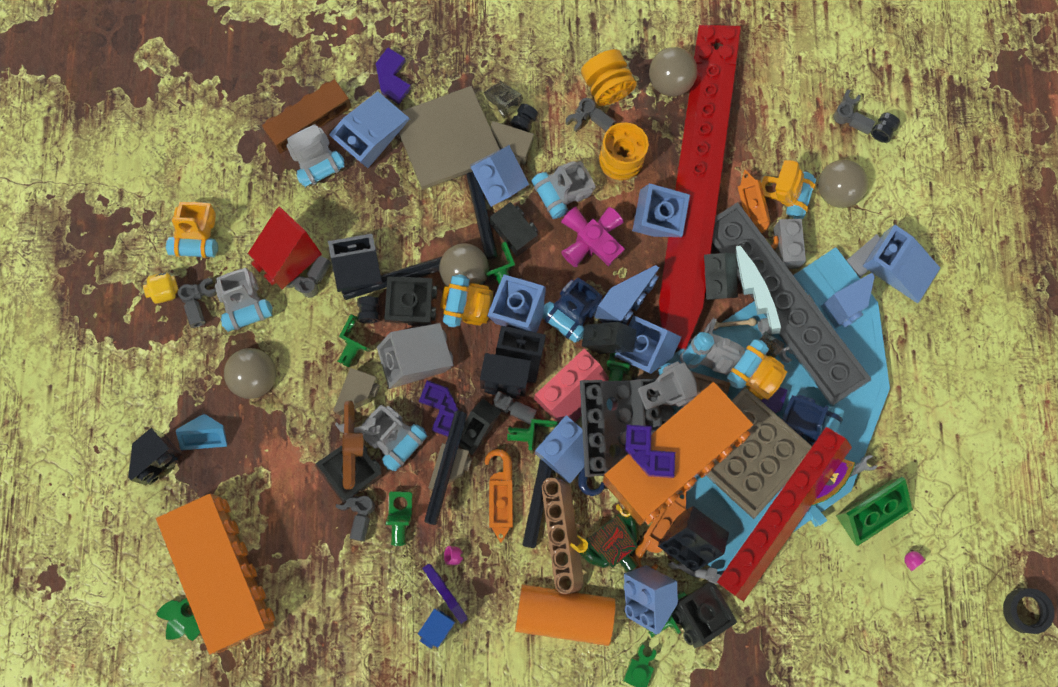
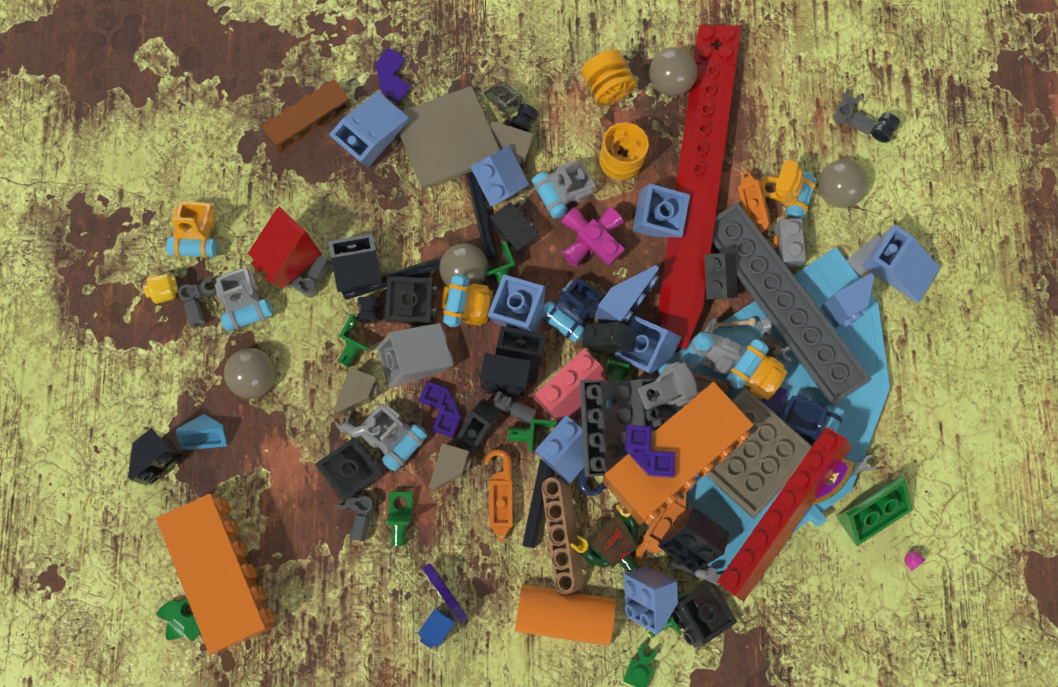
light grey piece [287,124,345,187] -> none
dark orange piece [342,401,363,489] -> none
black axle [424,411,467,525] -> none
dark pink hinge [444,546,463,565] -> none
dark grey bar [565,98,616,132] -> none
light aqua slope [736,246,781,334] -> none
black tyre [1003,588,1054,634] -> none

